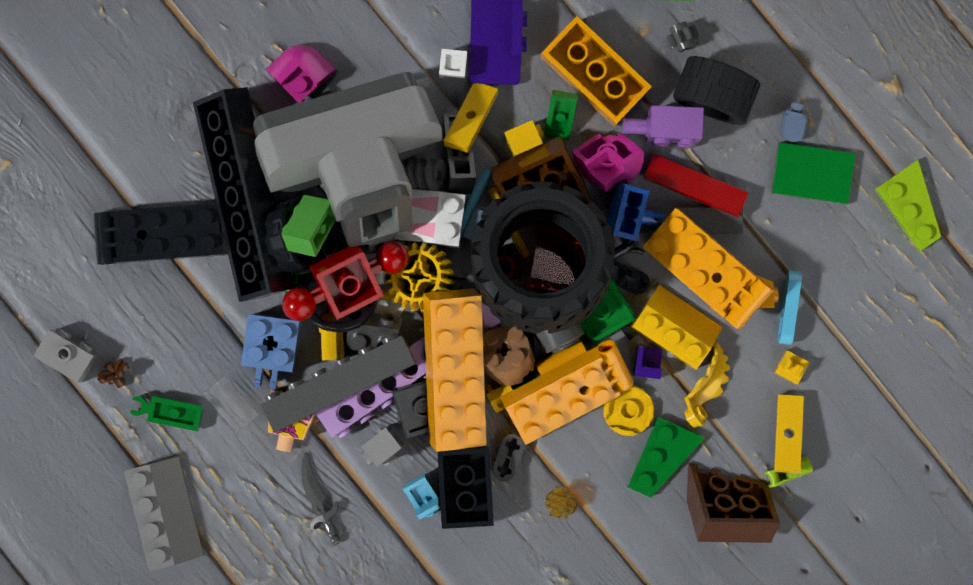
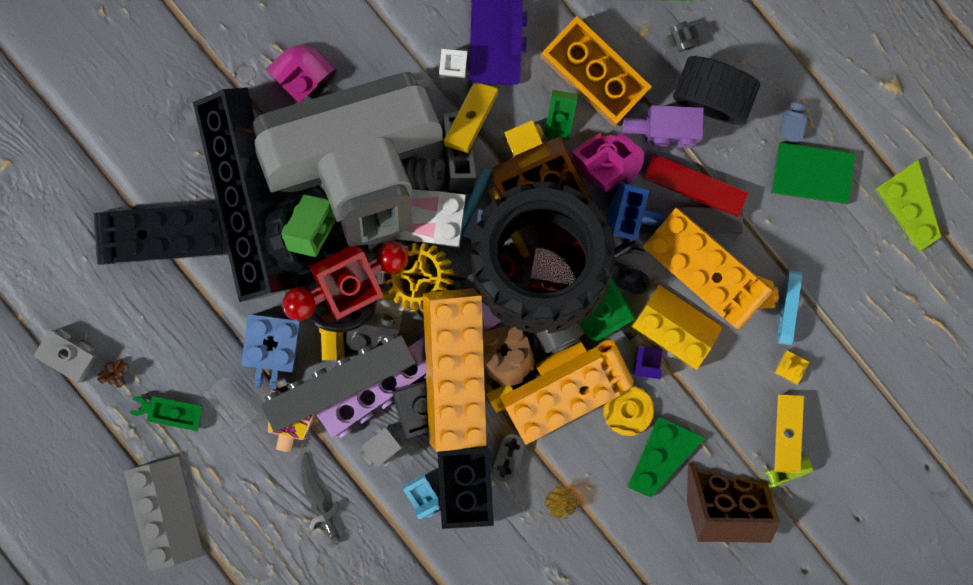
yellow plant [684,341,730,428] -> none

